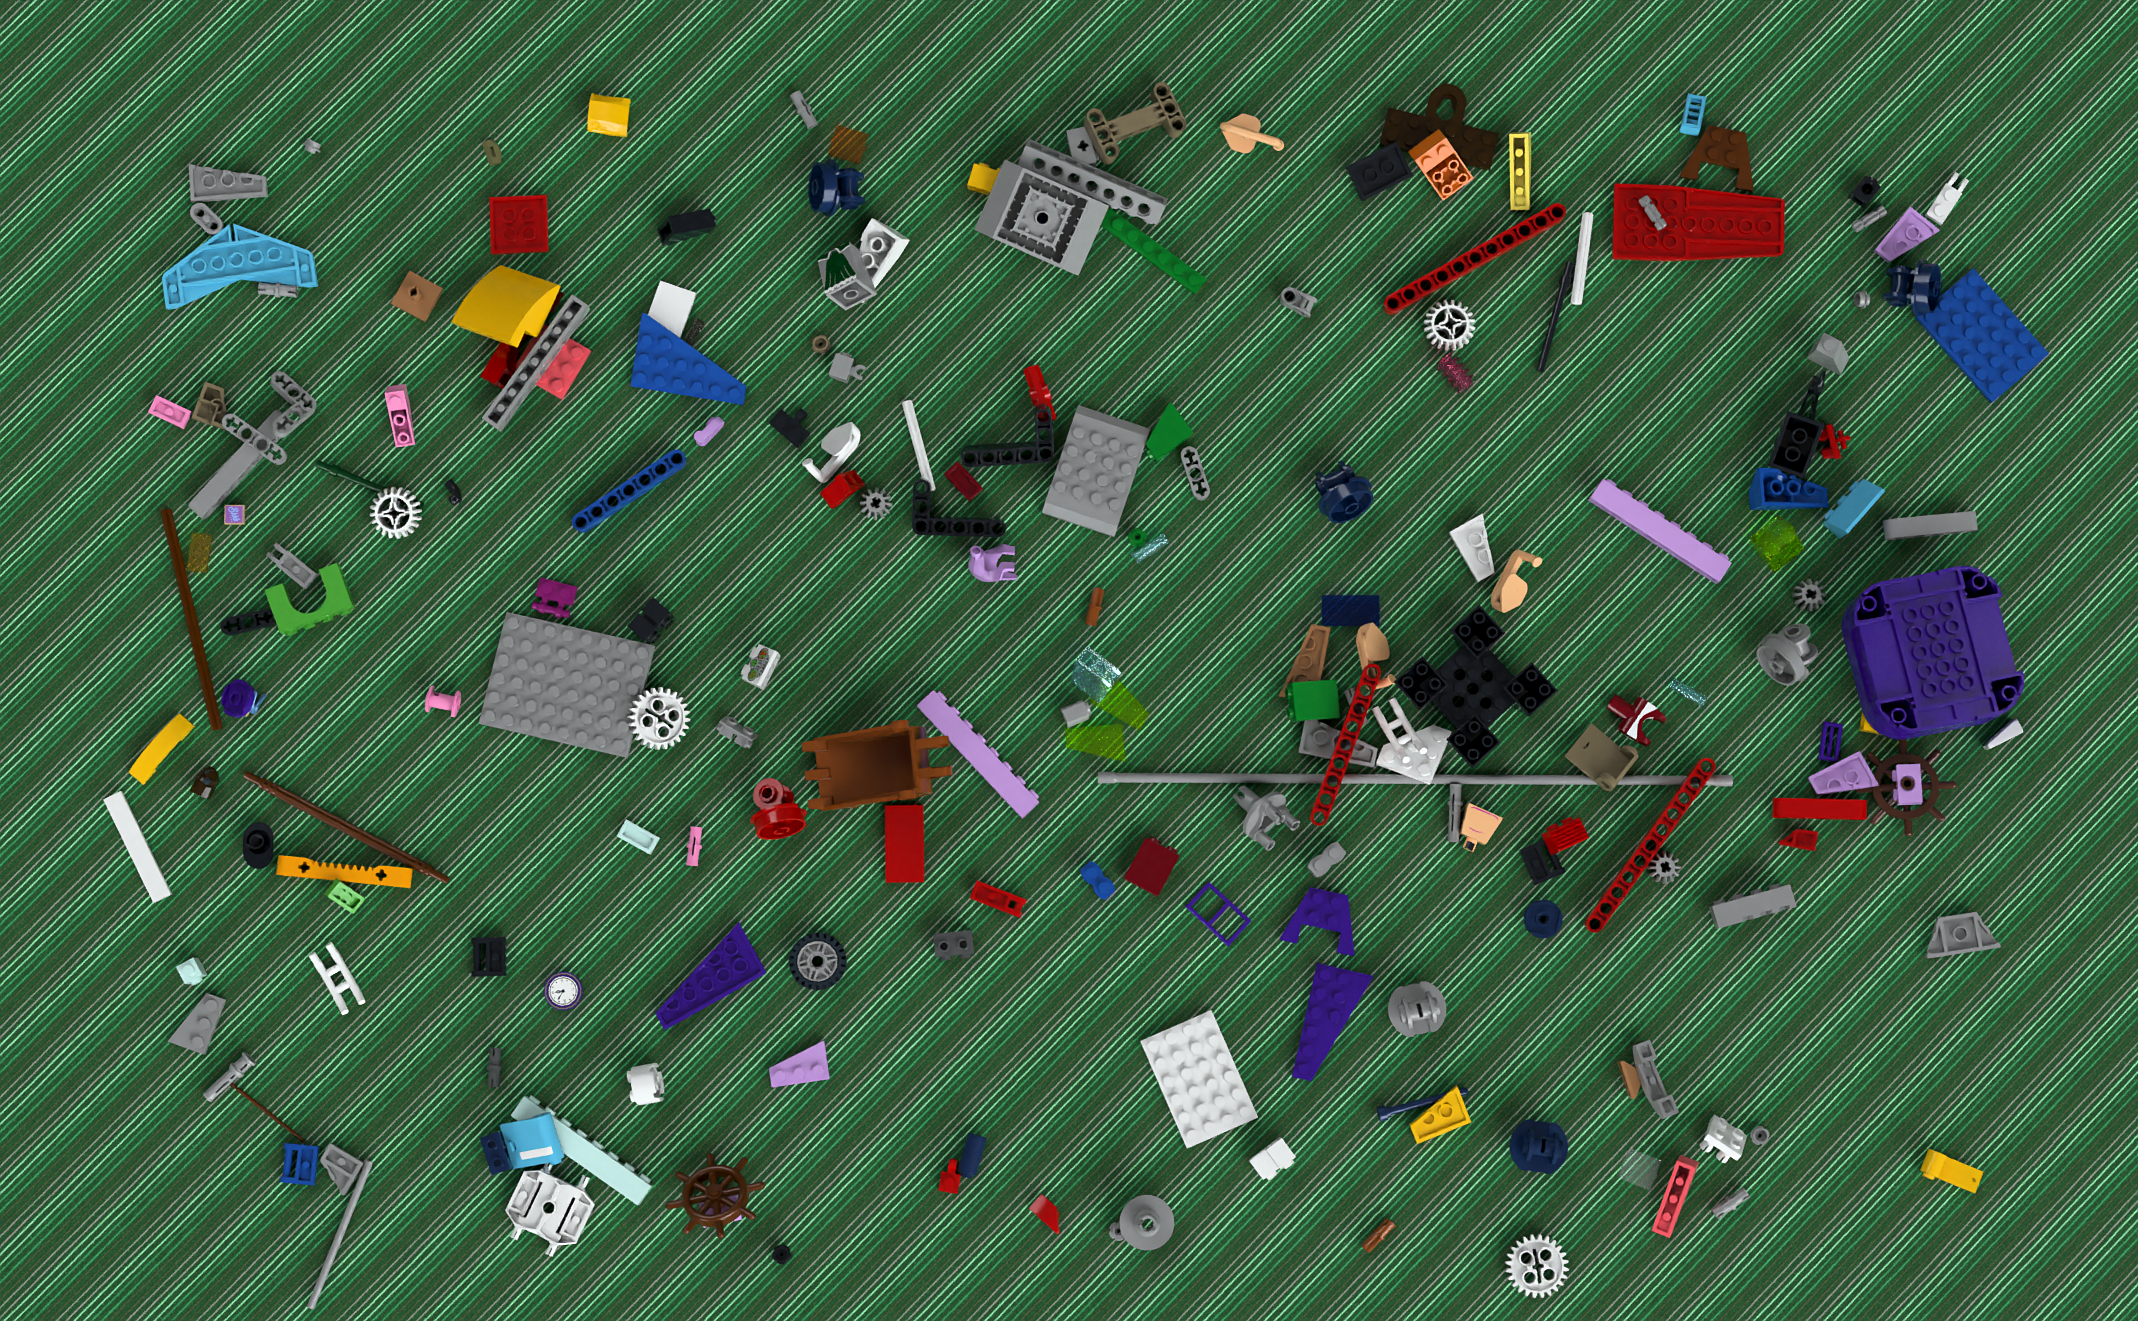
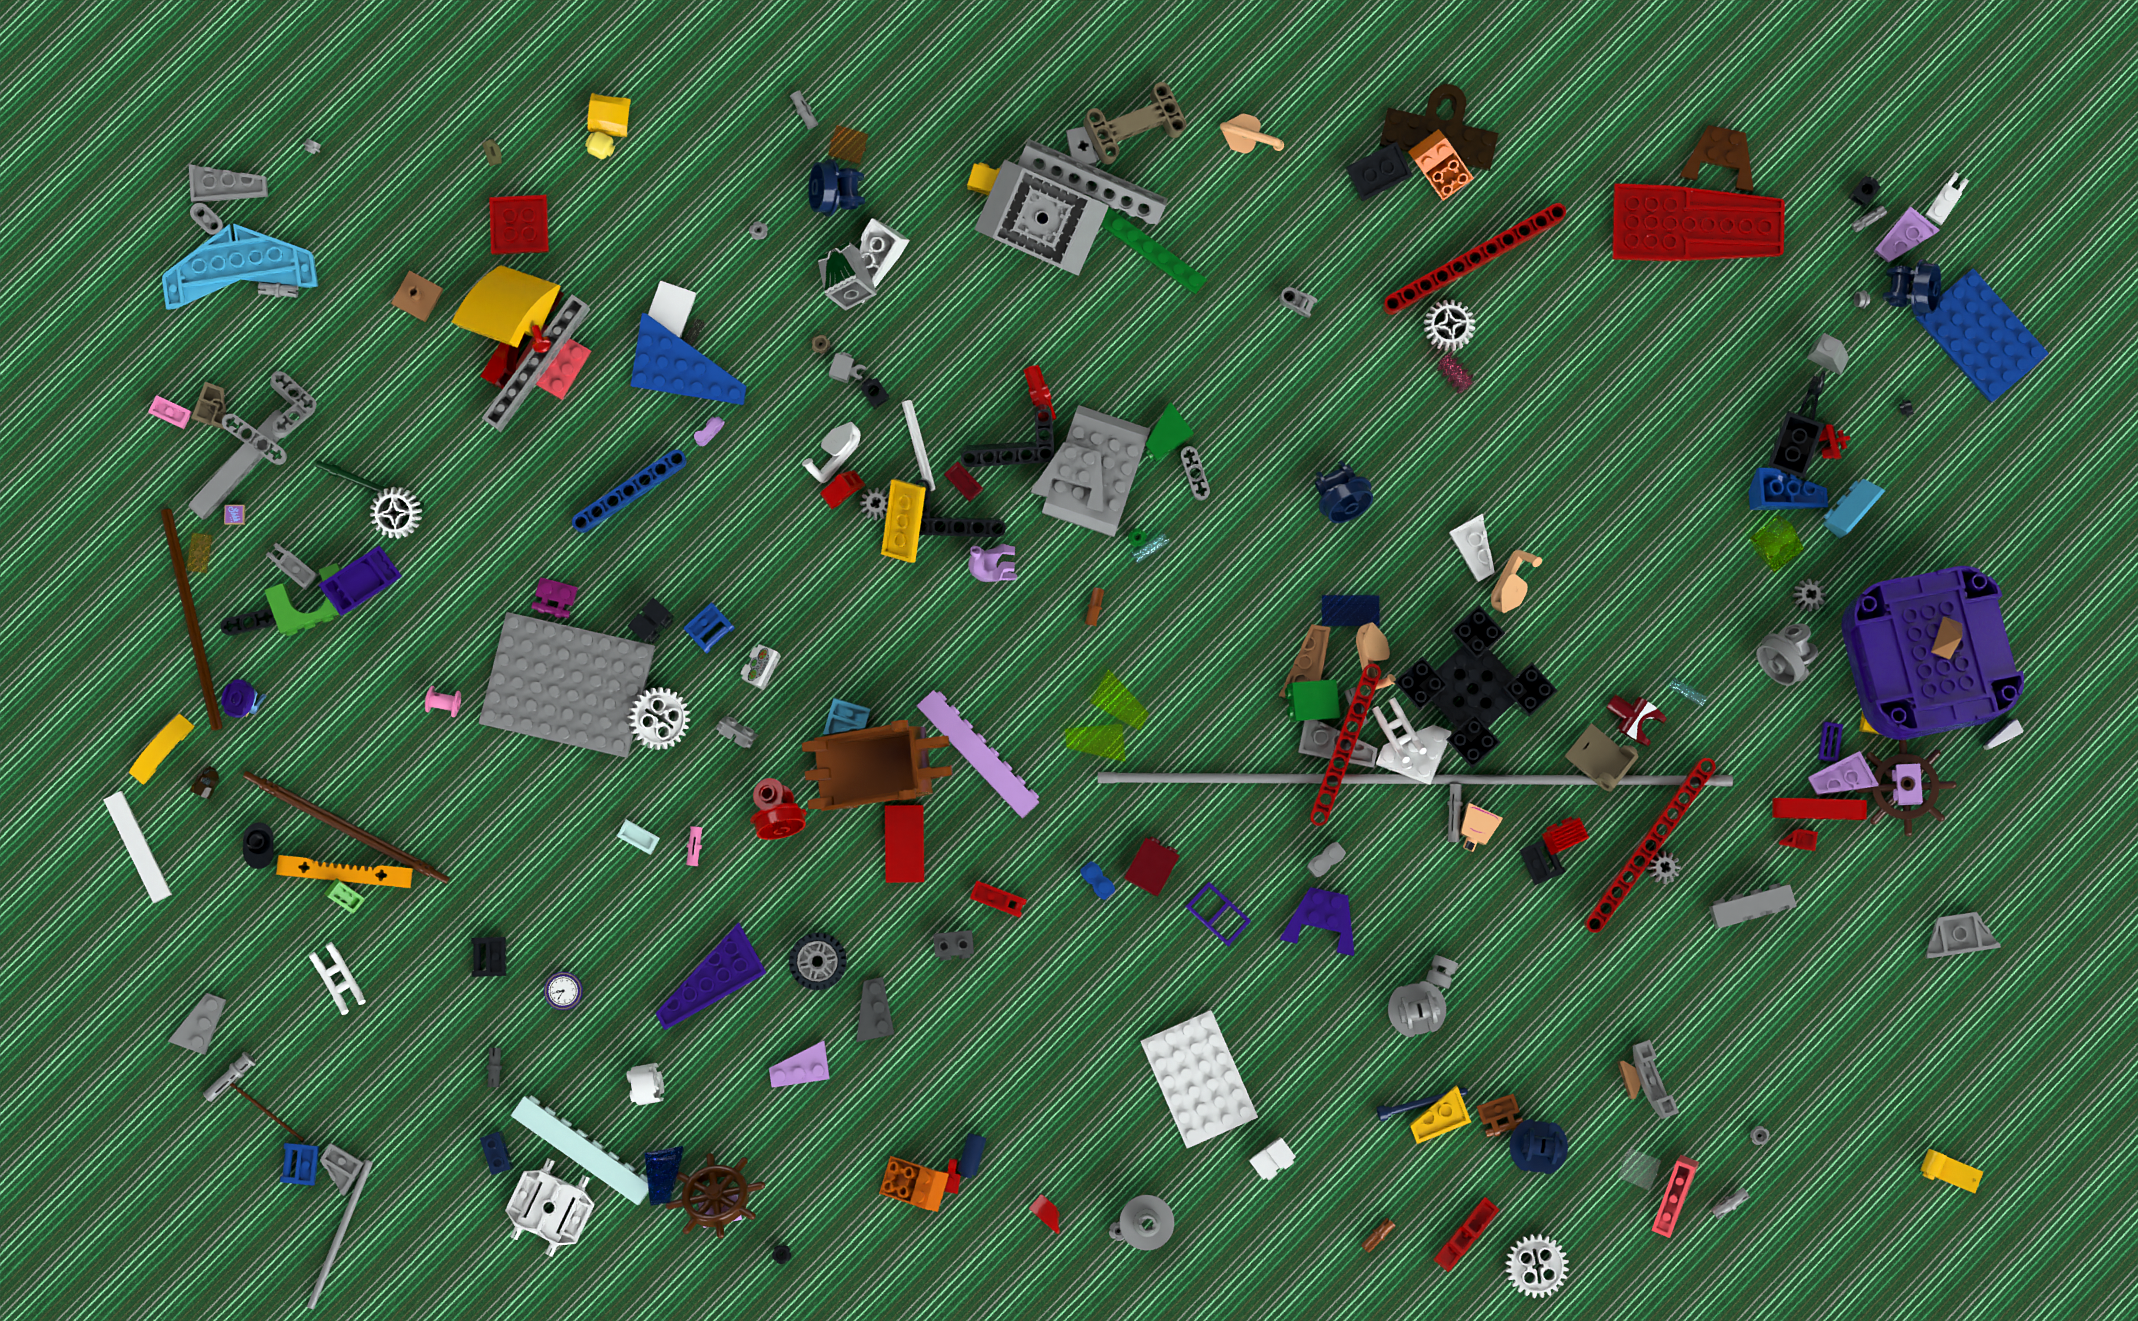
light aqua brick [176,958,207,986] -> none
bright pink slope [385,384,415,447] -> none
black arm [444,479,462,505] -> none
medium azure door [500,1112,564,1169] -> none
black slope [657,209,716,246] -> none
black plate [769,408,811,448] -> none
light grey brick [1061,700,1092,728] -> none
clear light blue slope [1071,645,1122,703] -> none
light grey piece [1233,786,1300,851] -> none
dark purple wing [1292,963,1374,1081] -> none
light yellow slope [1509,132,1531,210] -> none
dark blue plate [1524,900,1563,938] -> none
black bar [1536,262,1573,372] -> none
white axle [1571,212,1594,305] -> none
lavender brick [1588,479,1732,584] -> none
light grey axle [1639,195,1667,230] -> none
medium azure slope [1680,93,1707,136] -> none
white plate [1700,1114,1747,1163] -> none
light grey beam [1883,511,1978,540] -> none
none -> dark purple slope [318,546,402,616]
none -> red plate [531,325,551,353]
none -> light yellow head [585,131,615,159]
none -> clear blue wing [644,1146,684,1206]
none -> blue plate [683,602,735,654]
none -> light grey plate [749,221,768,240]
none -> medium azure wing [823,698,871,734]
none -> dark grey wing [856,977,895,1042]
none -> black brick [861,377,890,410]
none -> orange slope [879,1156,949,1212]
none -> yellow plate [881,479,926,563]
none -> light grey wing [1031,442,1104,513]
none -> light grey wheel [1425,955,1458,989]
none -> red slope [1433,1197,1500,1272]
none -> dark orange plate [1476,1093,1523,1138]
none -> black plate [1899,399,1914,418]
none -> medium nougat slope [1931,616,1962,659]

